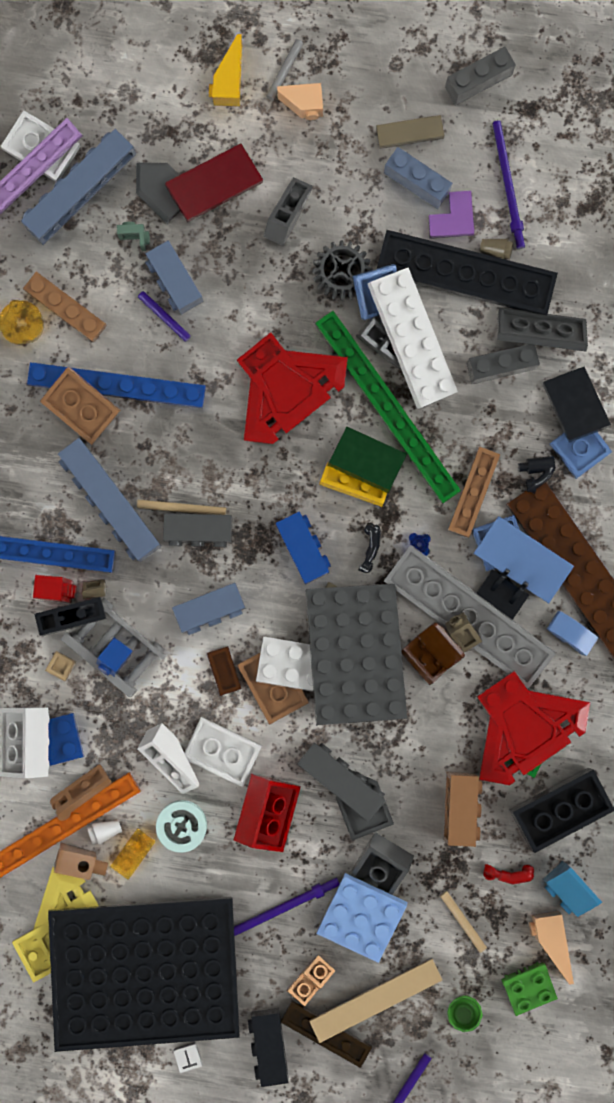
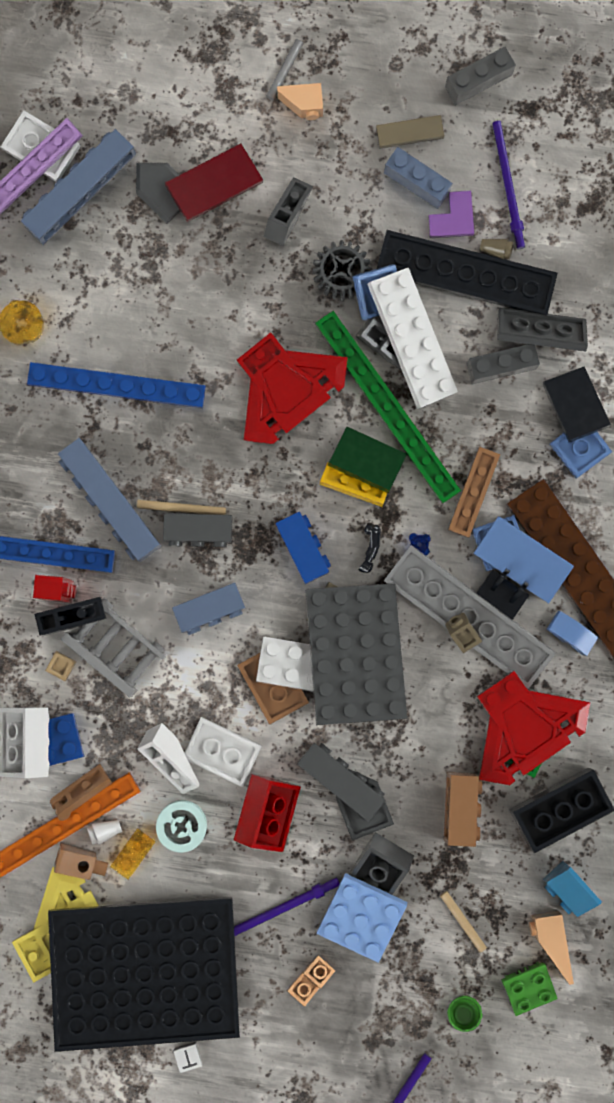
medium nougat plate [23,271,107,343] -> none
medium nougat plate [40,367,121,445] -> none
dark tan tile [82,579,106,600] -> none
blue brick [96,637,132,677] -> none
sand green bracket [117,222,150,251] -> none
dark purple bar [138,291,191,342] -> none
sand blue brick [145,240,204,315] -> none
reddish brown tile [207,646,242,696] -> none
yellow slope [209,34,242,106] -> none
black brick [248,1008,289,1087] -> none
dark brown plate [281,1000,372,1068] -> none
tan tile [309,958,442,1043] -> none
reddish brown bracket [401,622,465,685] -> none
red arm [483,864,534,885] -> none
black plant [518,456,556,494] -> none

